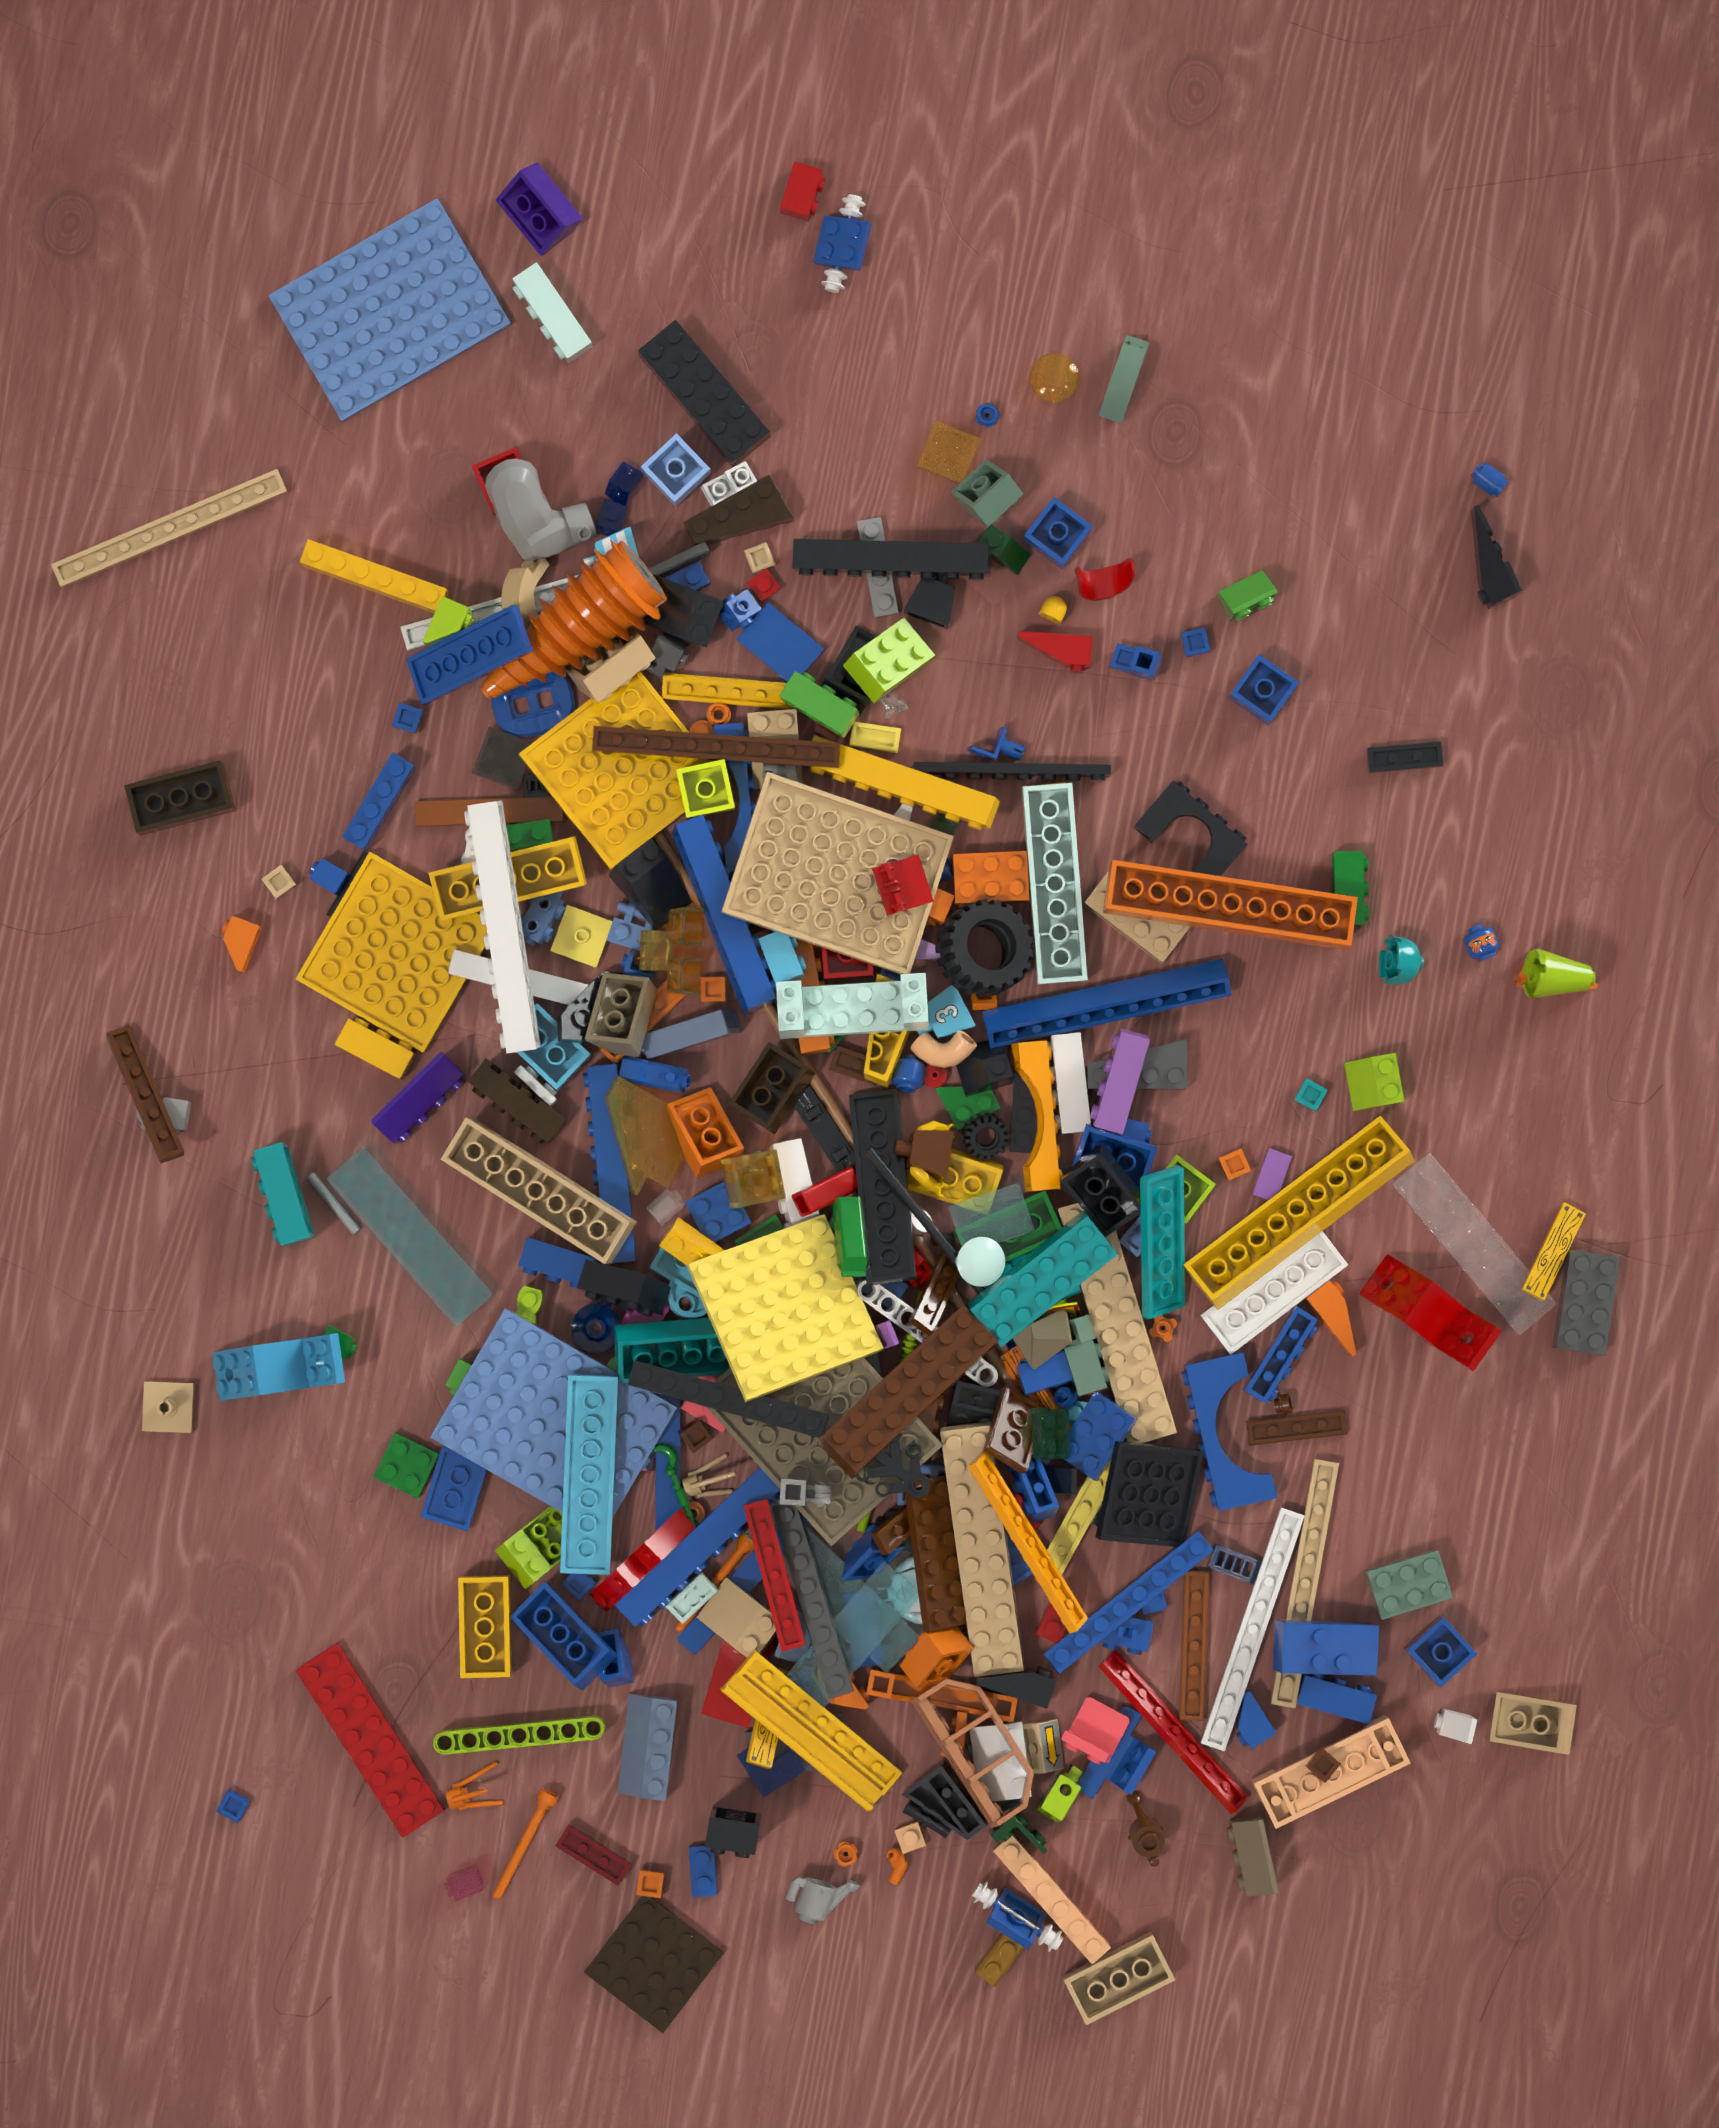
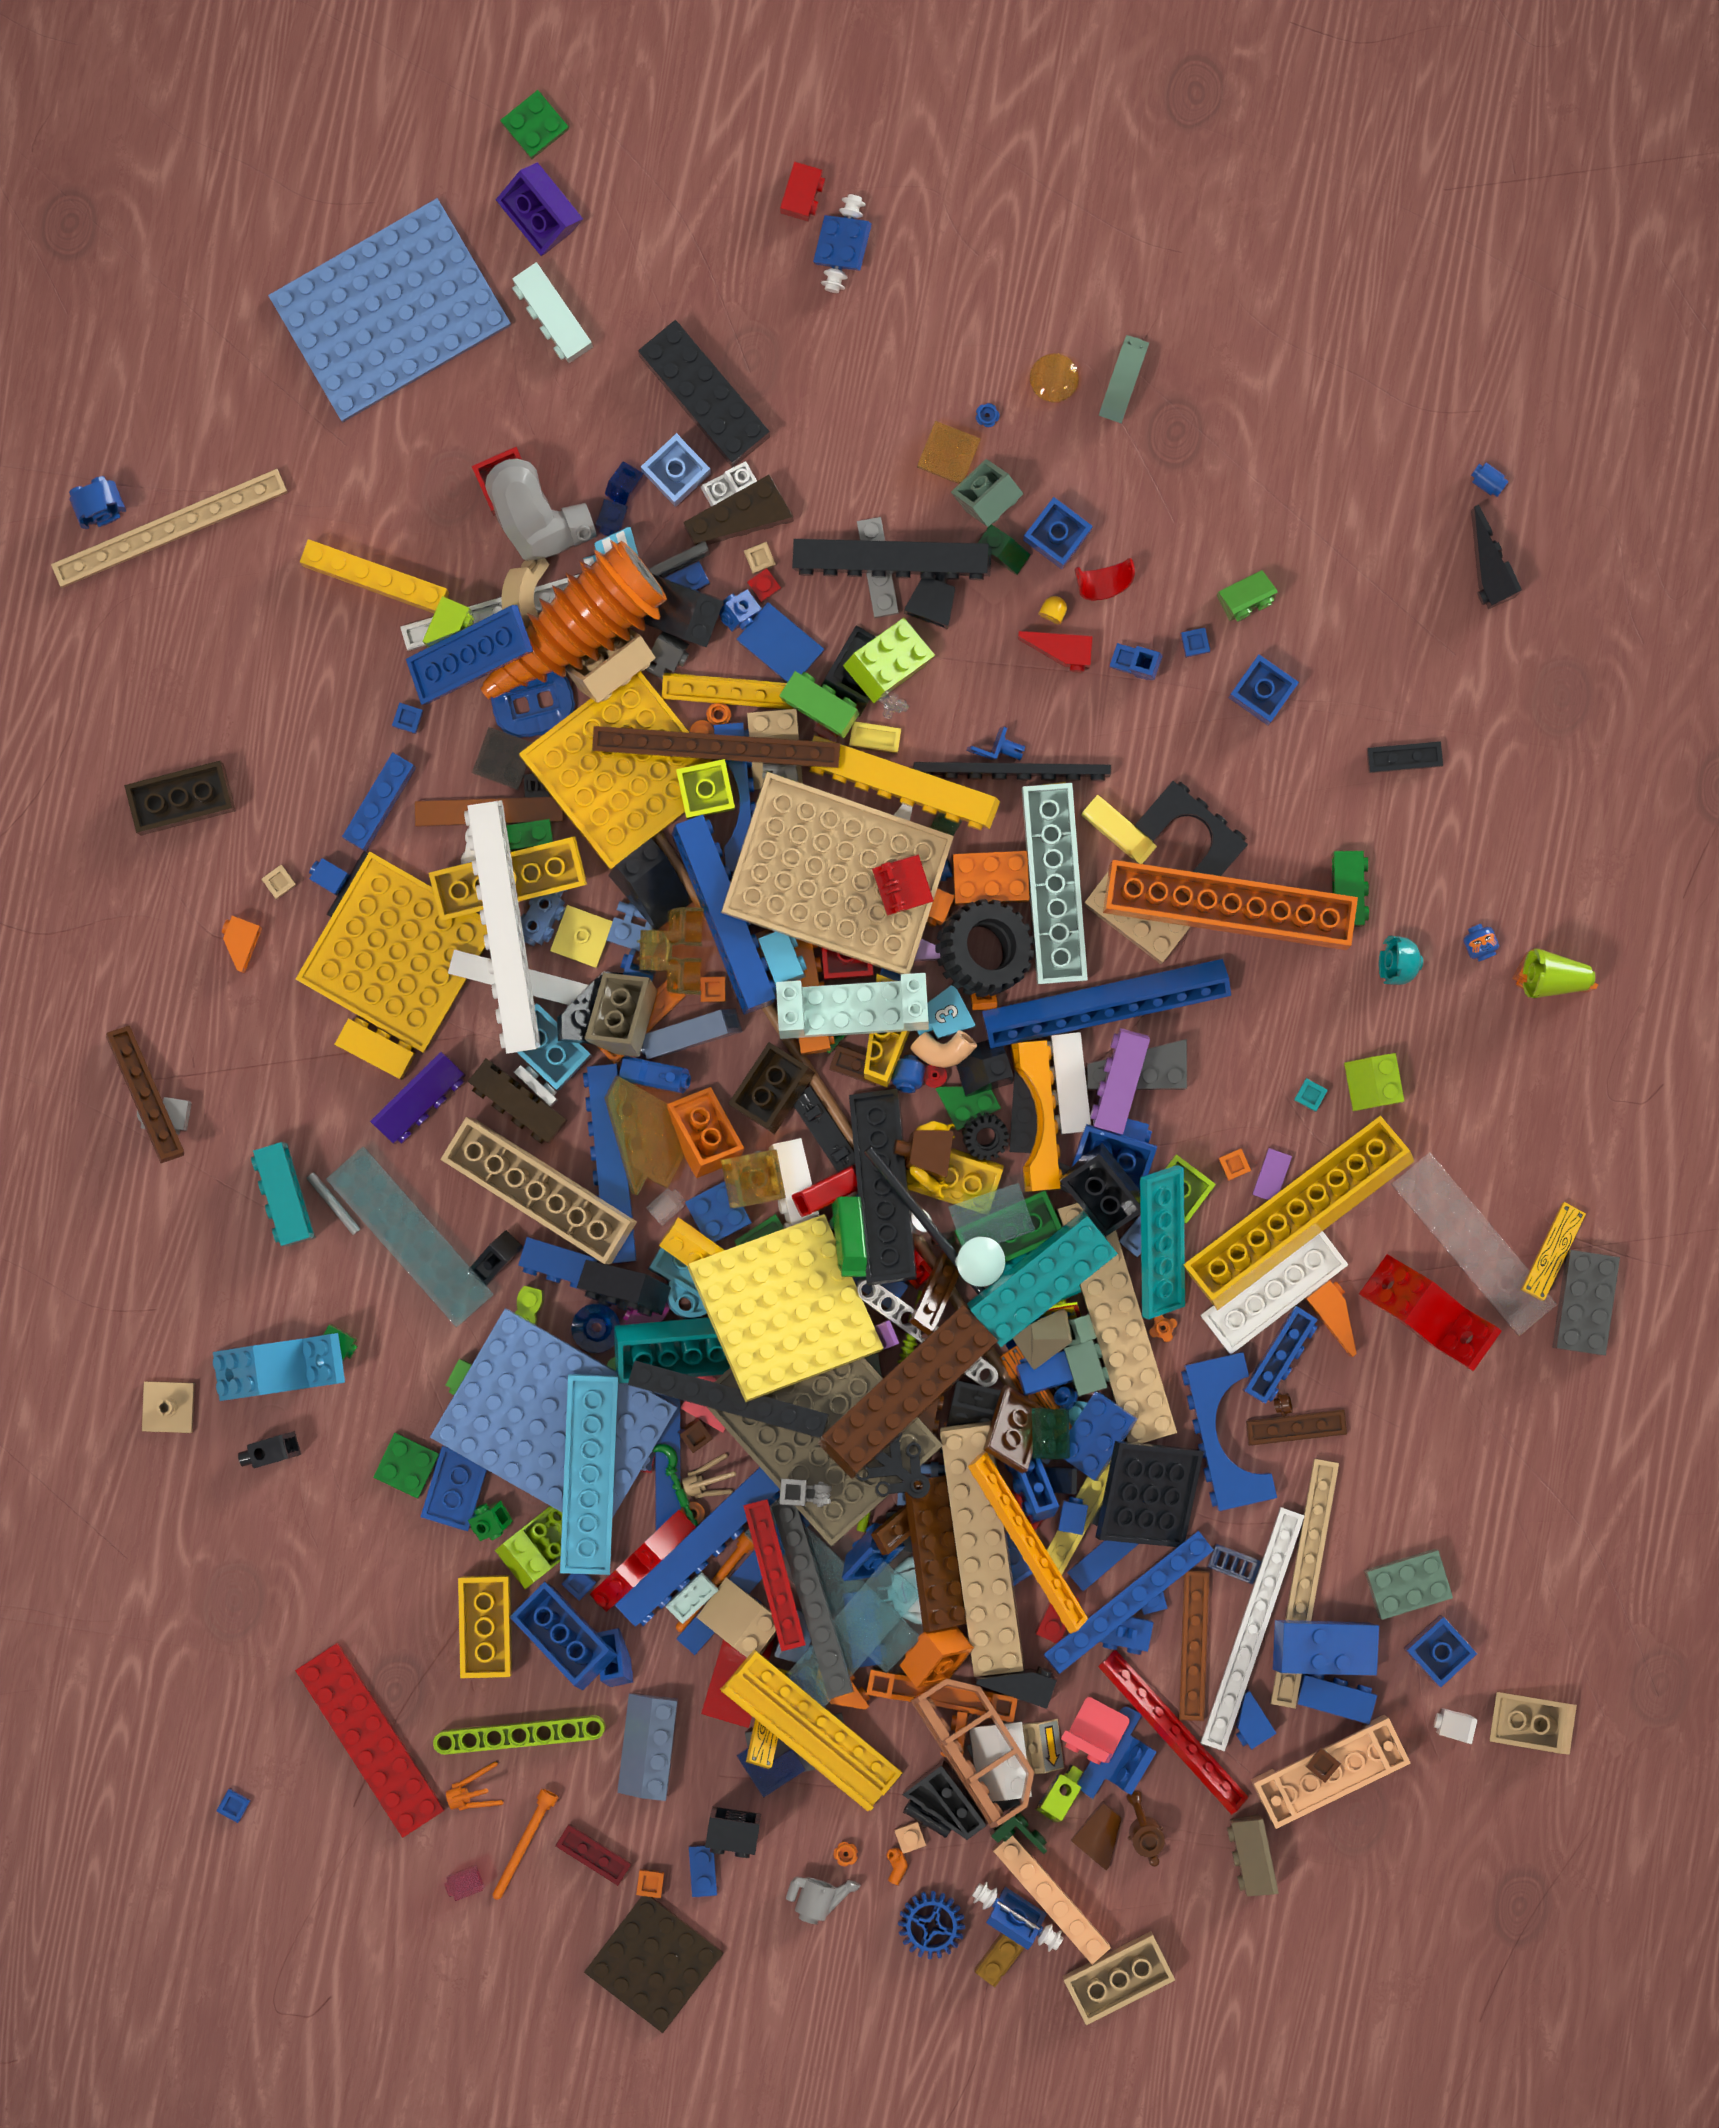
none -> blue brick [69,476,126,529]
none -> black torso [238,1431,301,1469]
none -> black slope [468,1230,523,1287]
none -> green brick [468,1500,513,1541]
none -> green plate [500,90,569,160]
none -> blue gear [898,1891,965,1959]
none -> blue brick [1057,1497,1088,1535]
none -> blue tile [1067,1540,1138,1591]
none -> reddish brown slope [1071,1801,1122,1871]
none -> light yellow piece [1081,795,1157,864]

